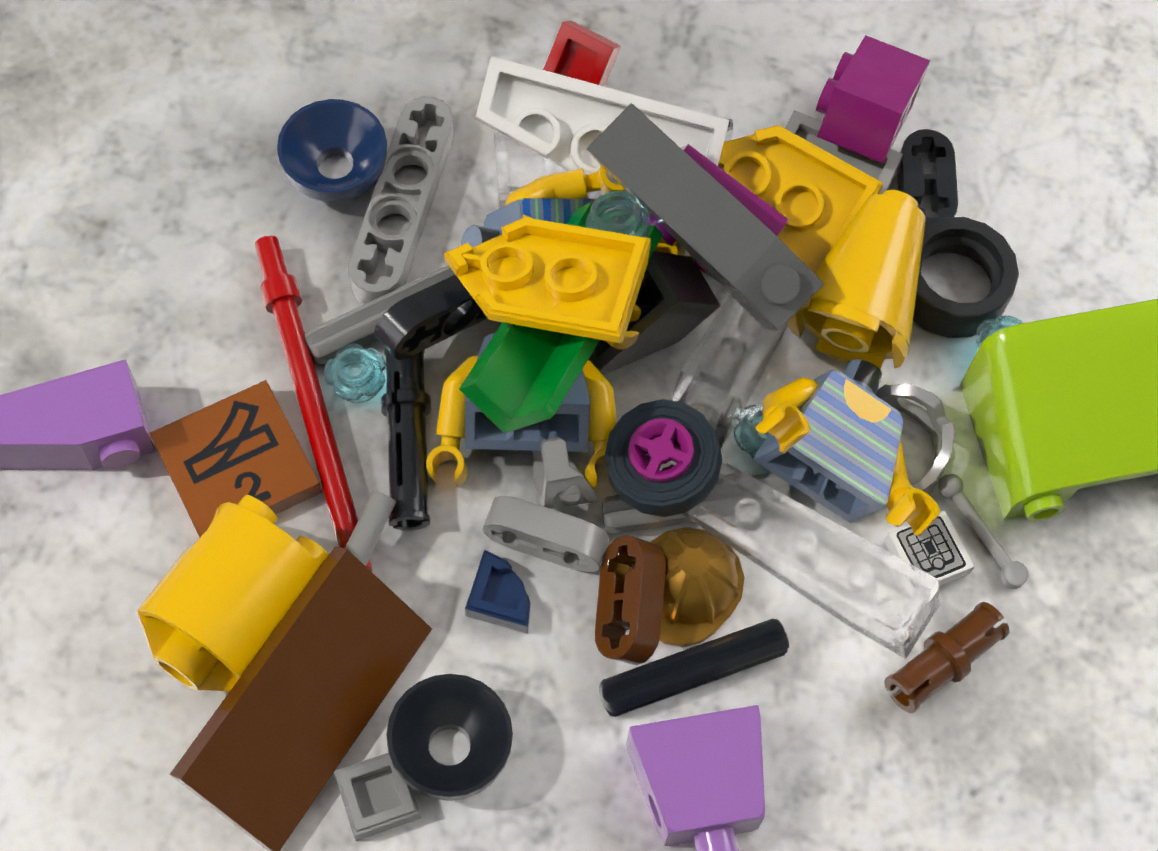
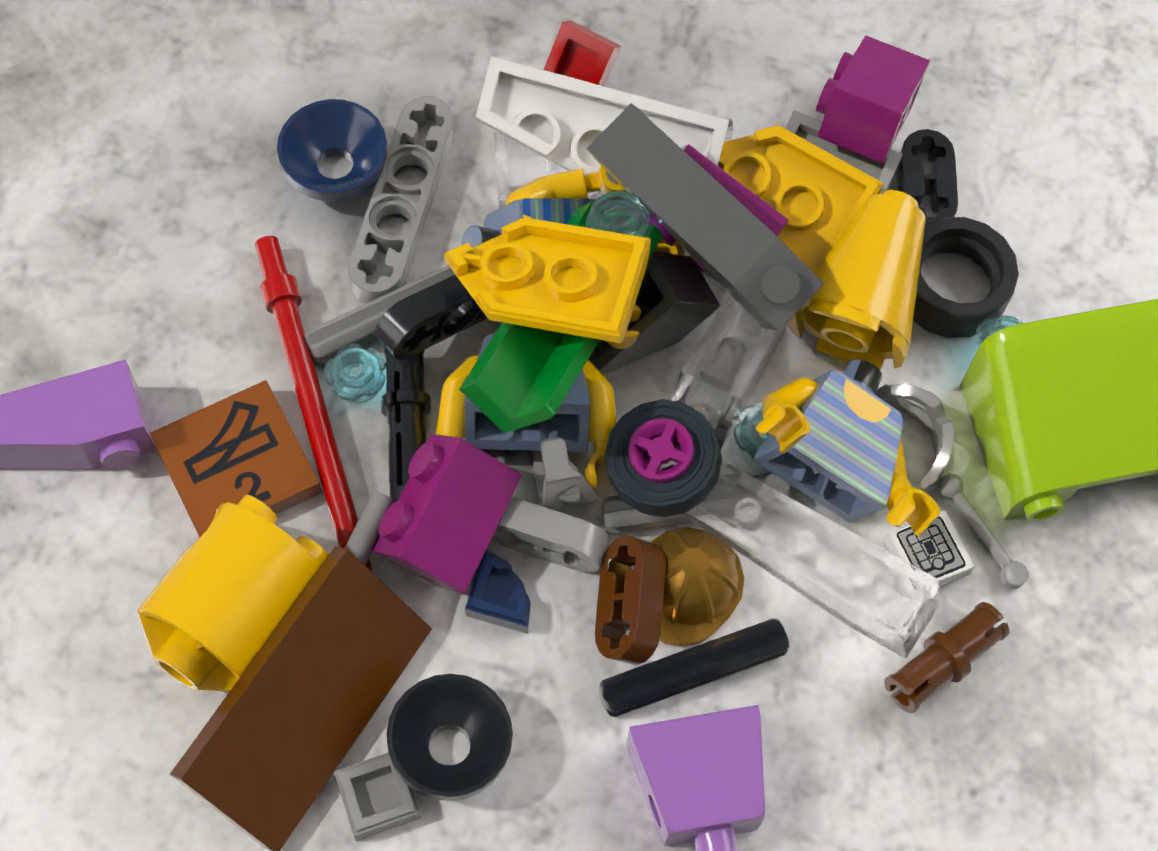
none -> magenta brick [373,435,522,594]

